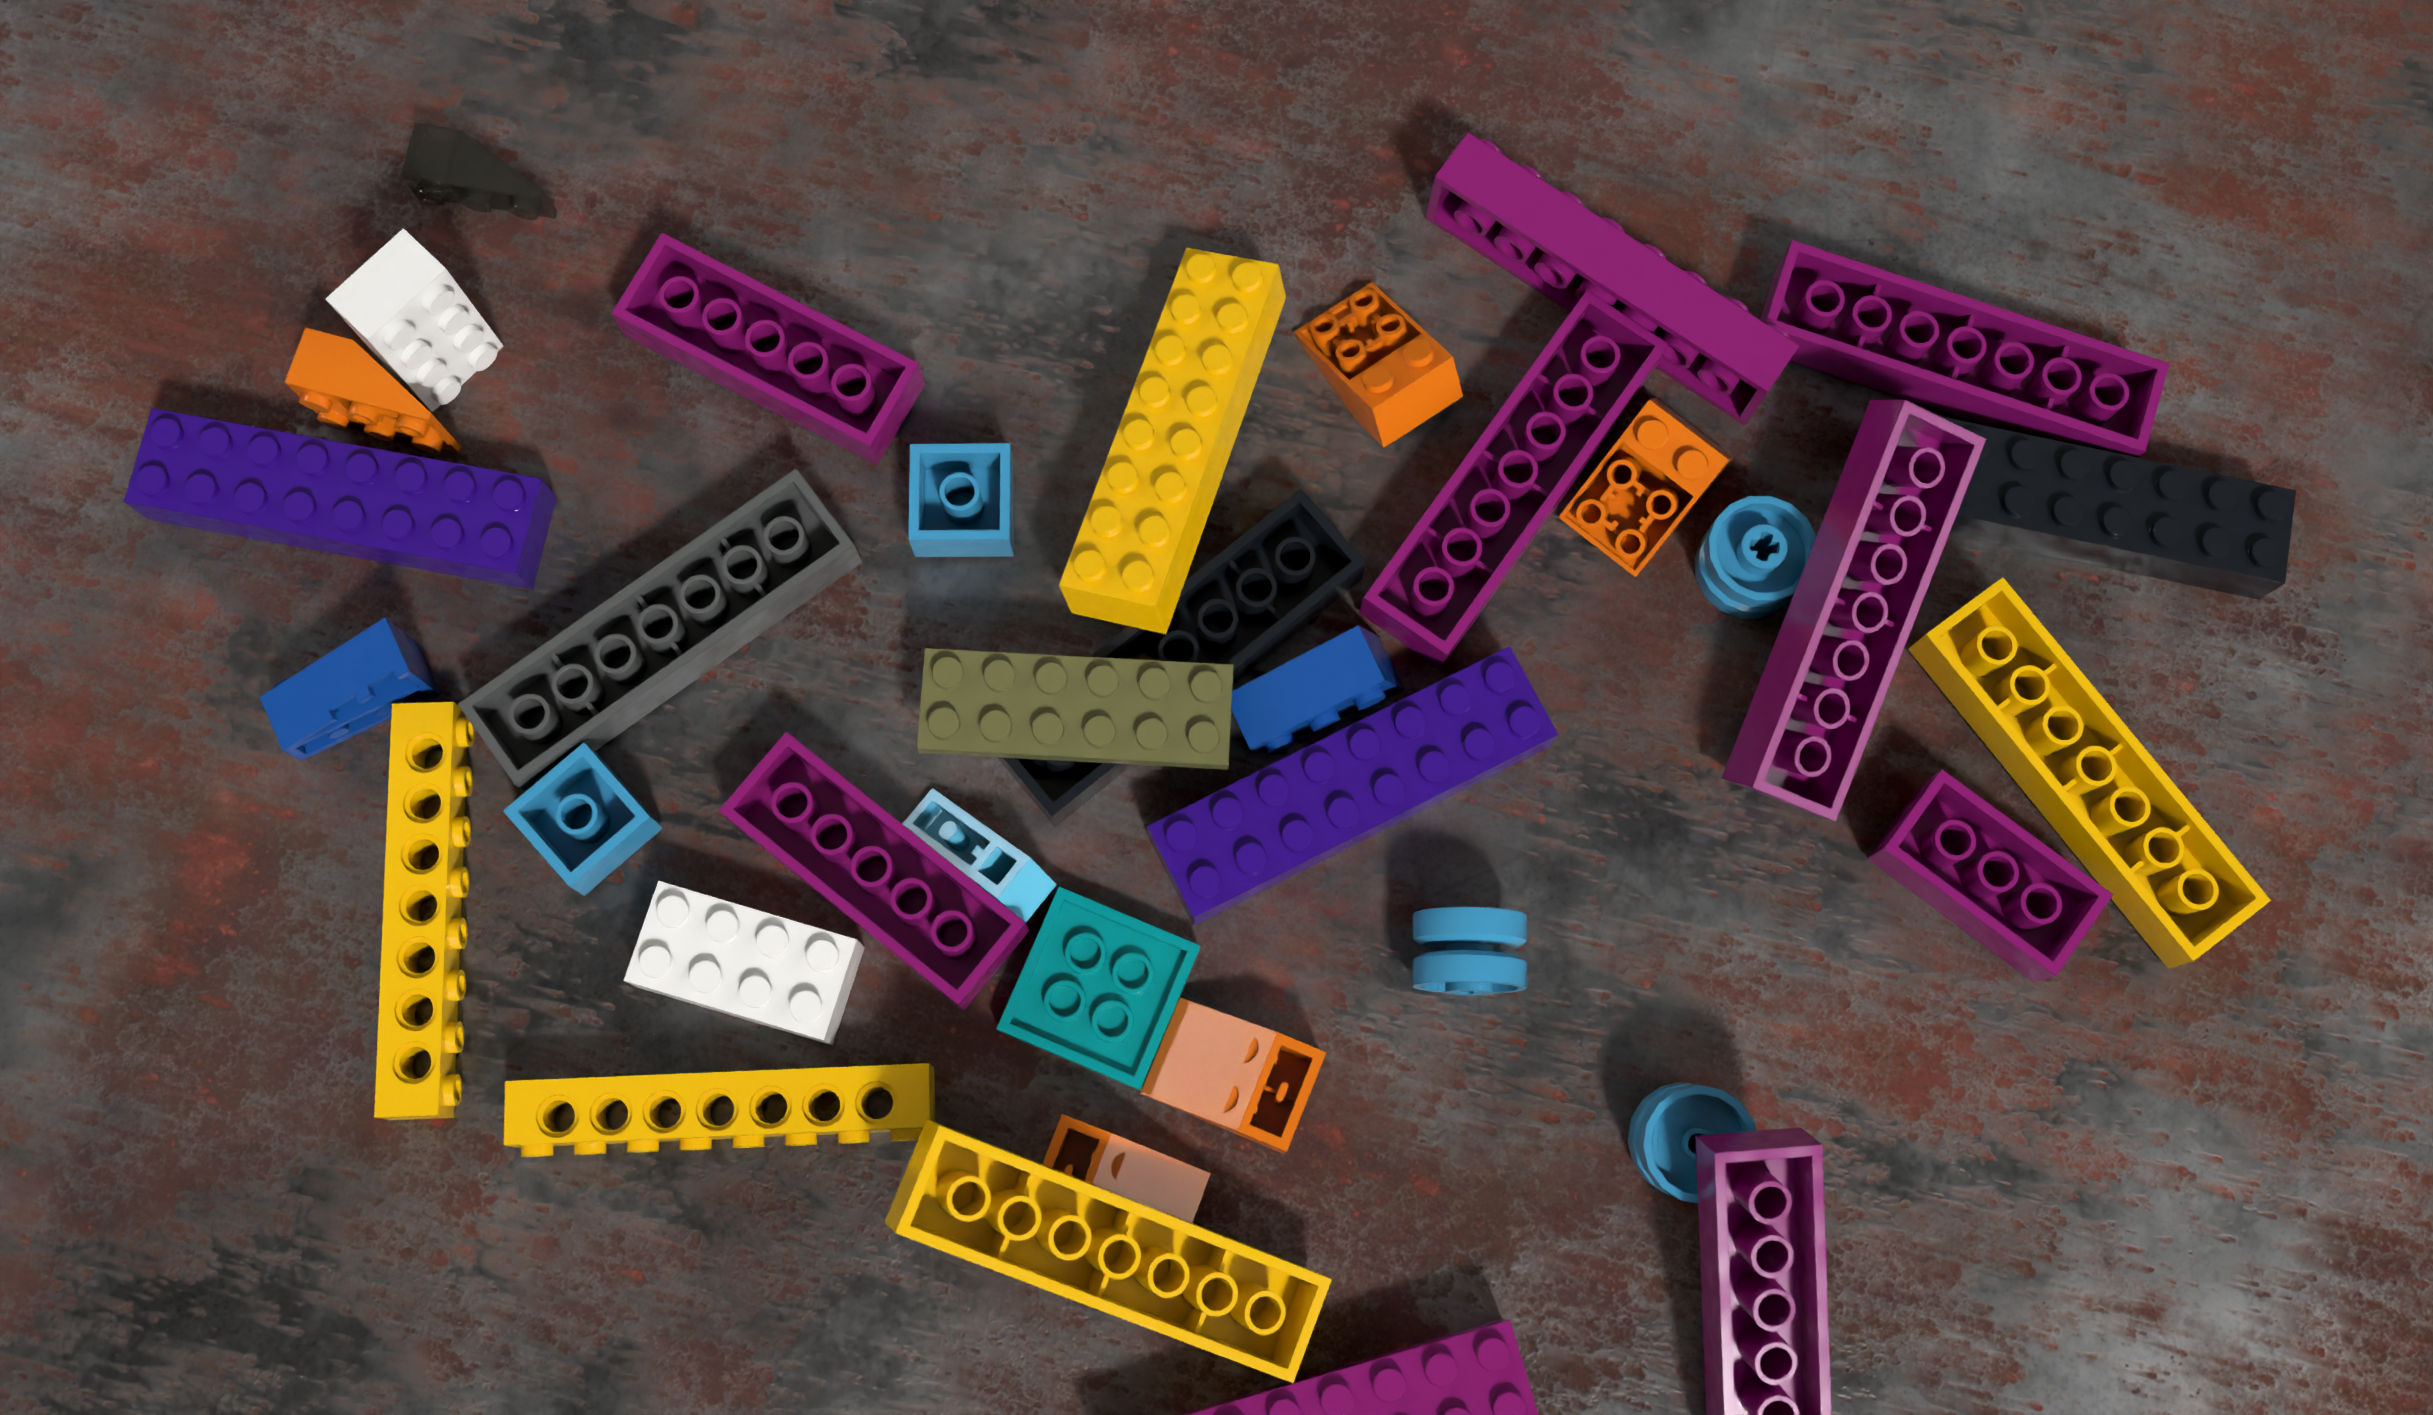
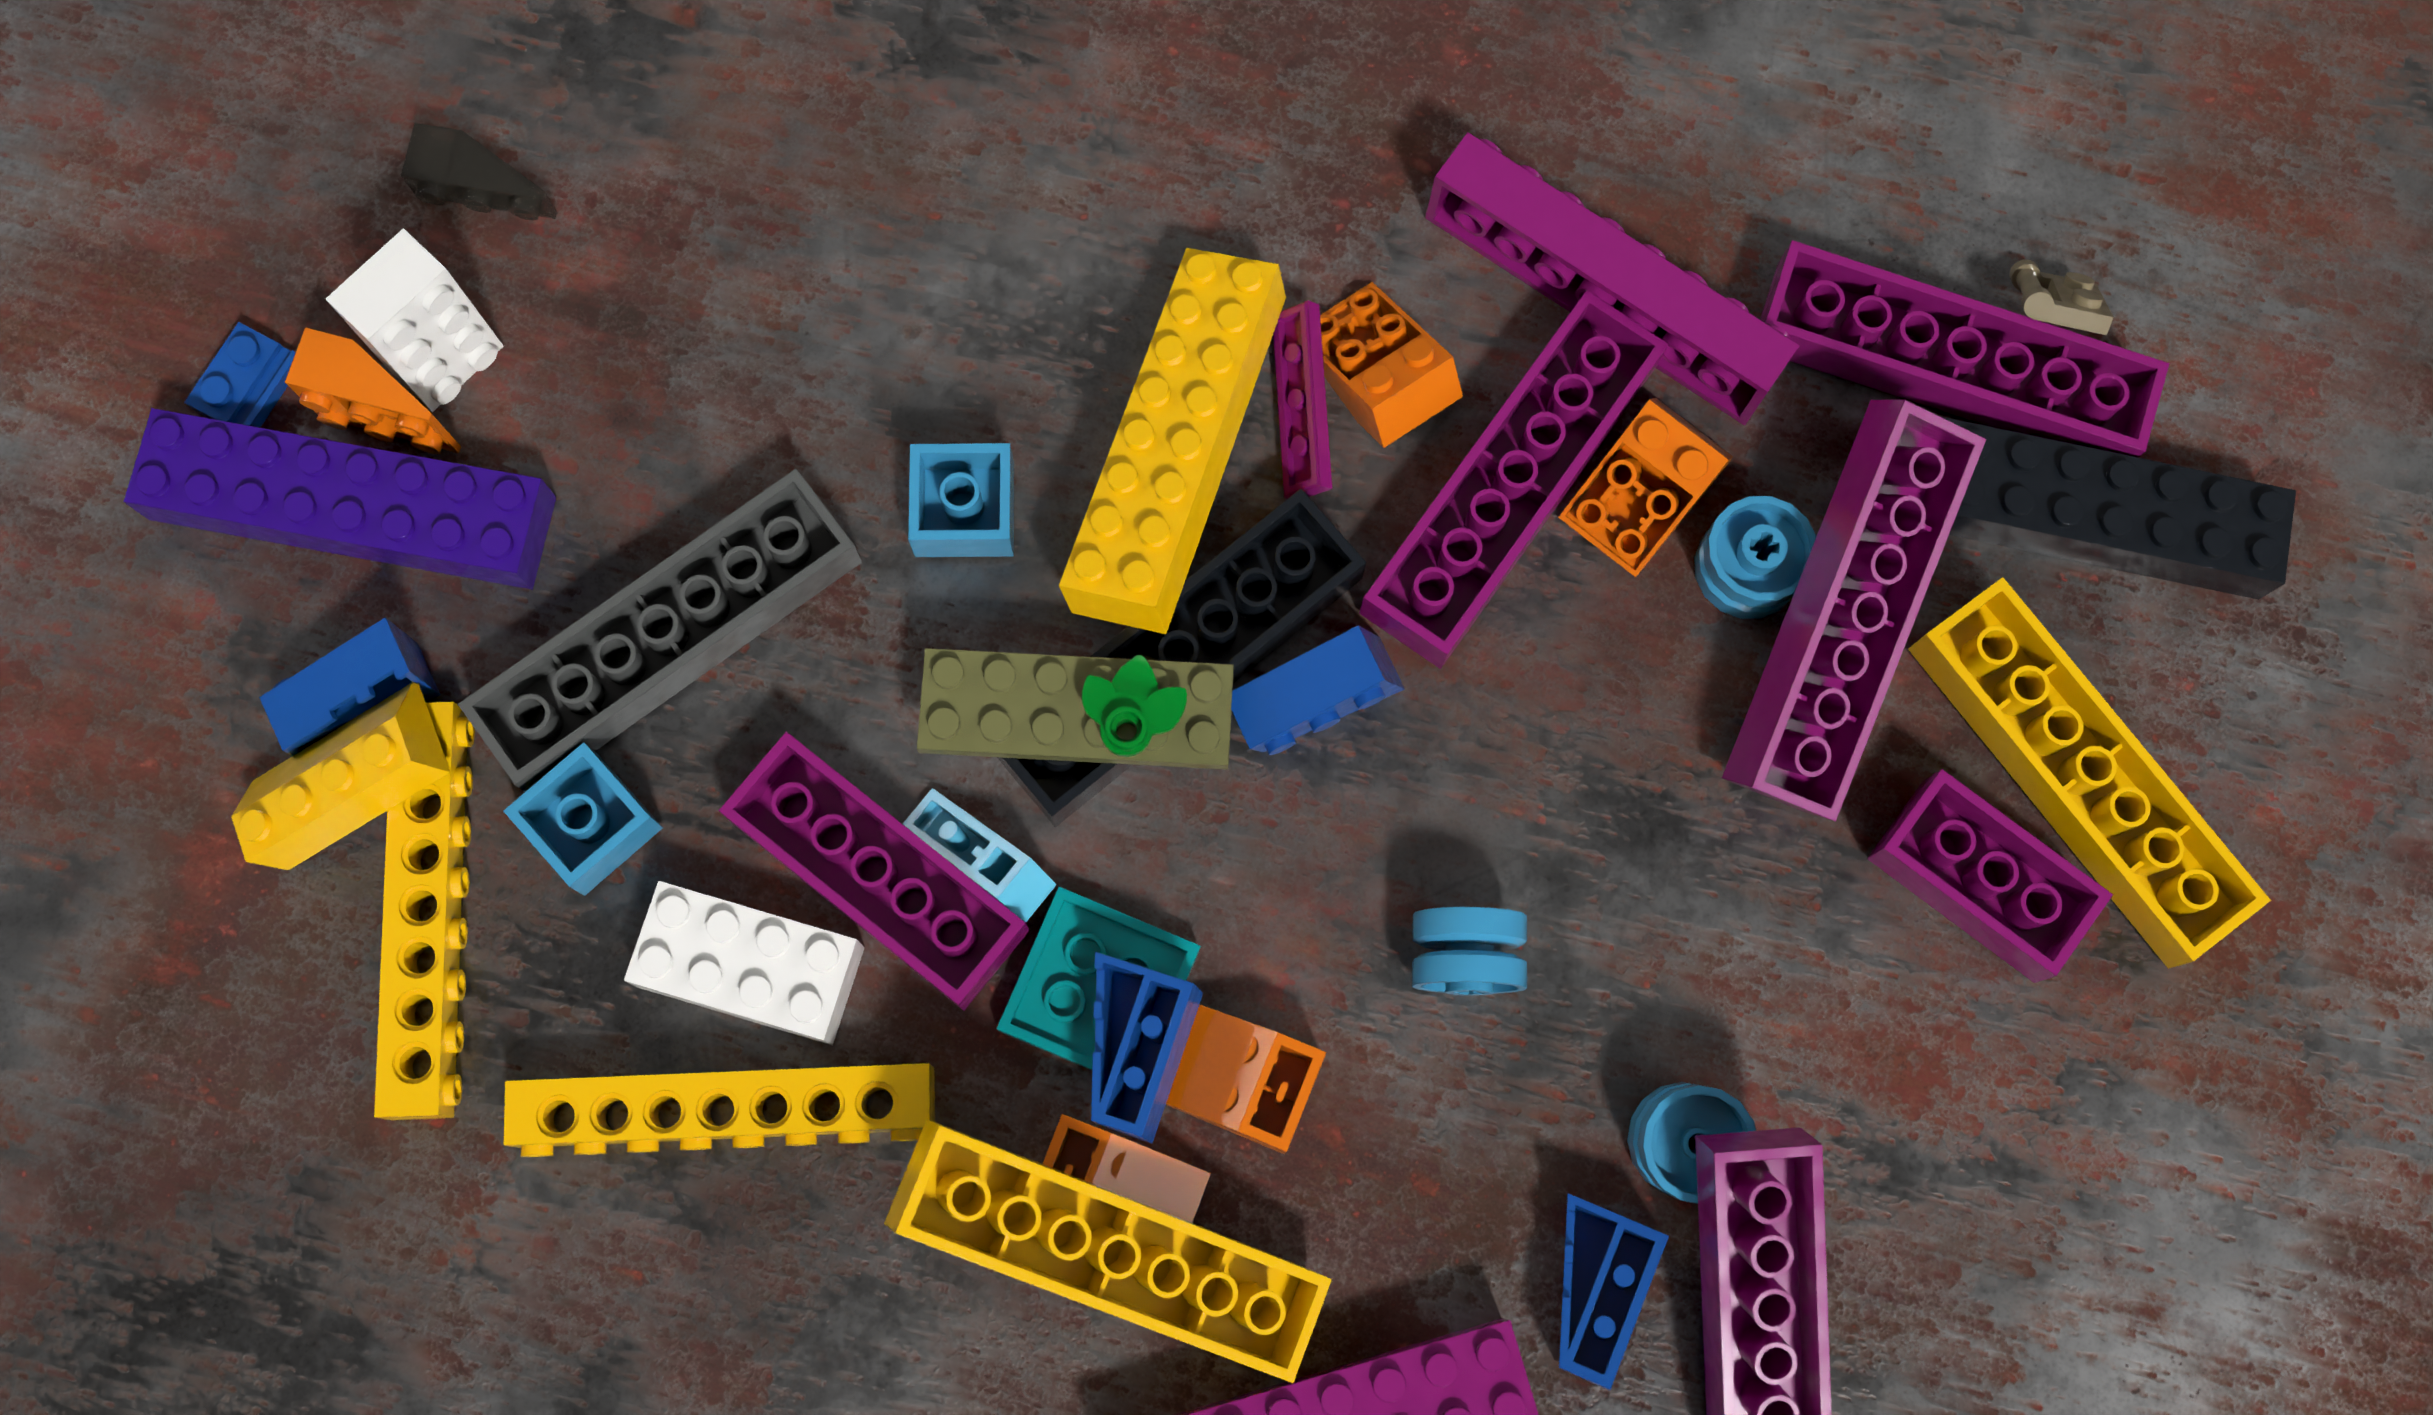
magenta brick [611,233,925,466] -> none
dark purple brick [1147,646,1558,926] -> none
none -> blue plate [184,322,296,428]
none -> yellow slope [231,682,450,870]
none -> green plate [1082,655,1187,757]
none -> blue wedge [1091,952,1203,1144]
none -> magenta tile [1273,300,1332,499]
none -> blue wedge [1559,1193,1669,1390]
none -> dark tan plate [2009,259,2114,335]

